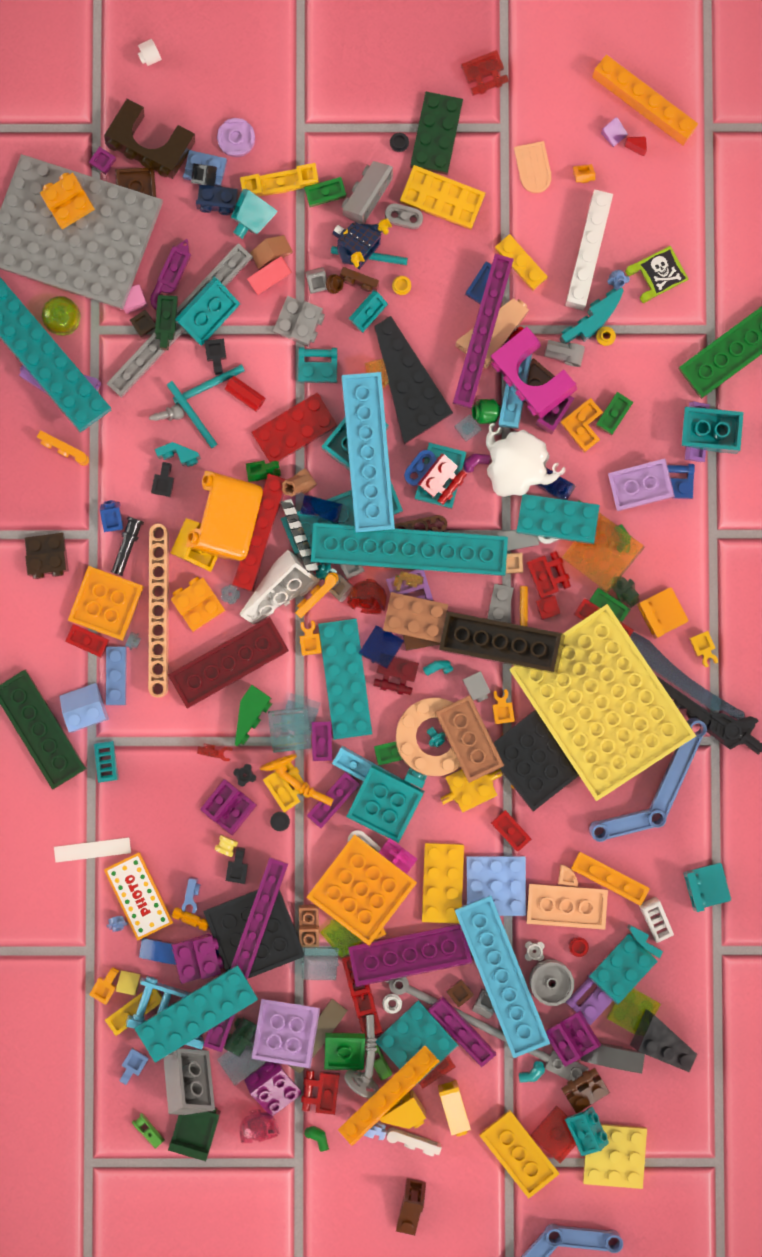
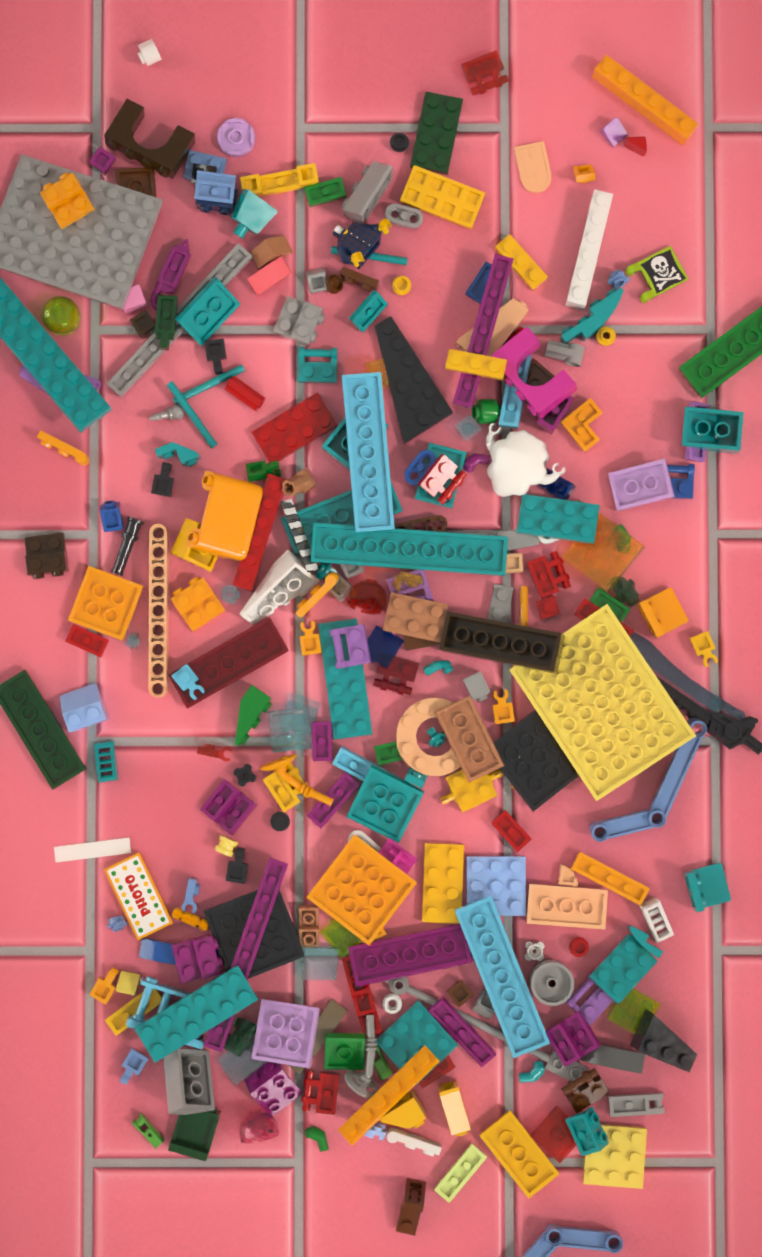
medium blue plate [106,647,127,705] -> none
clear blue slope [300,495,343,523] -> none
green plate [596,392,633,435] -> none
none -> medium azure plate [172,664,205,700]
none -> medium blue plate [194,170,236,204]
none -> medium lavender plate [330,624,371,669]
none -> yellowish green plate [434,1143,487,1203]
none -> yellow plate [445,349,507,380]
none -> light grey plate [608,1092,665,1117]

